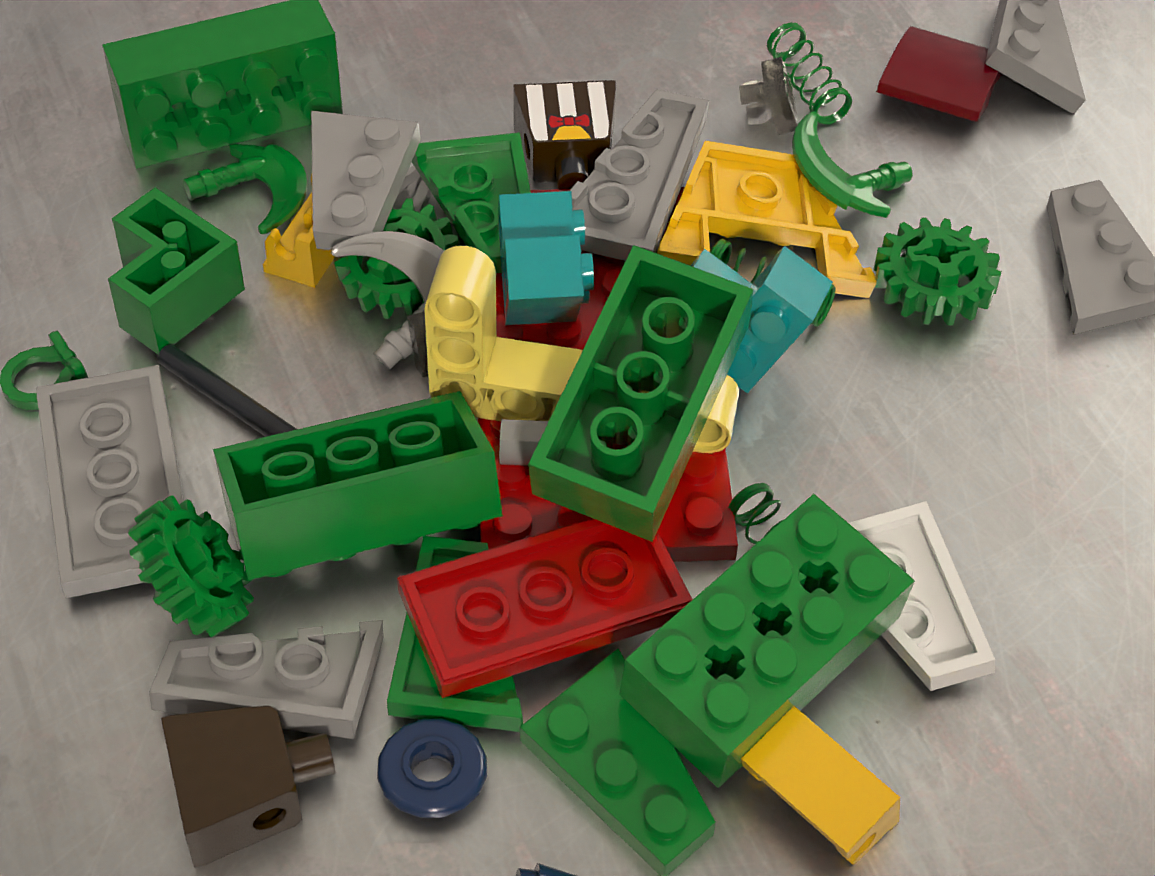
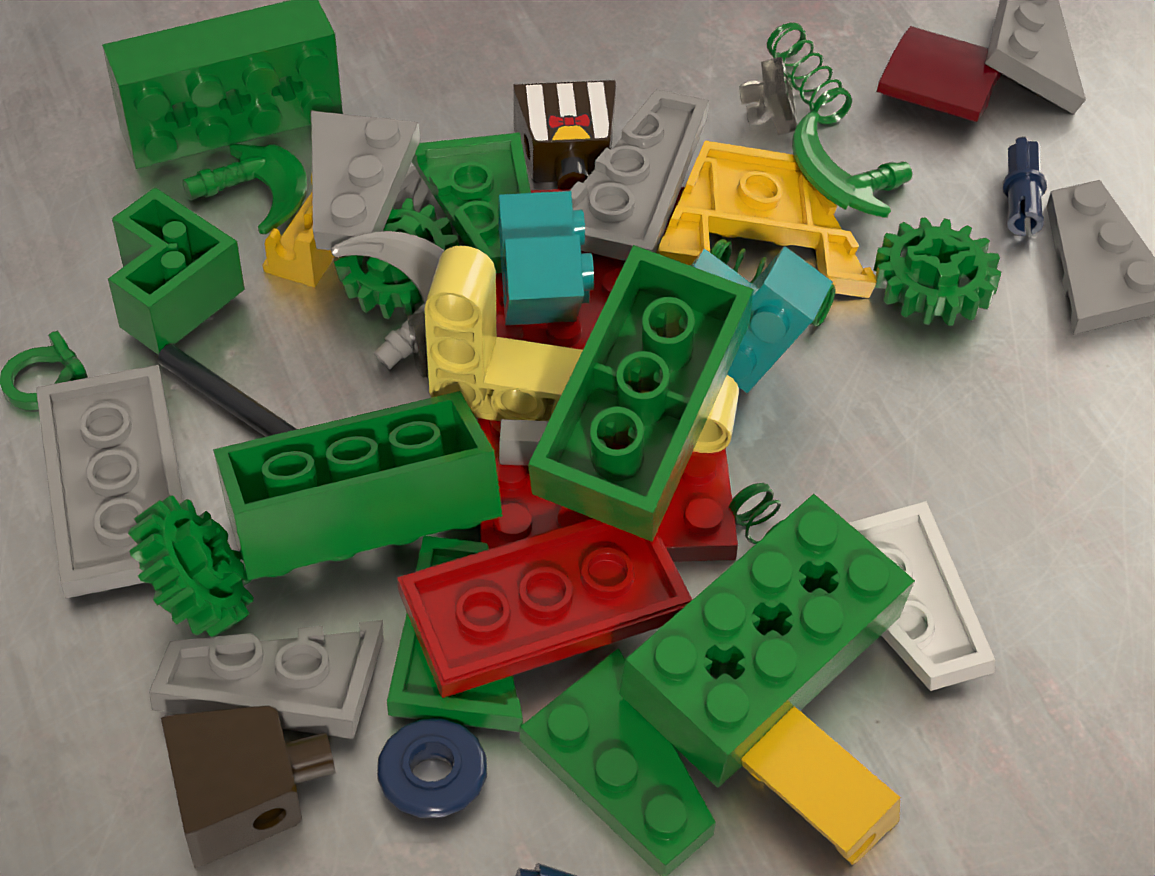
none -> dark blue axle [1003,137,1047,236]

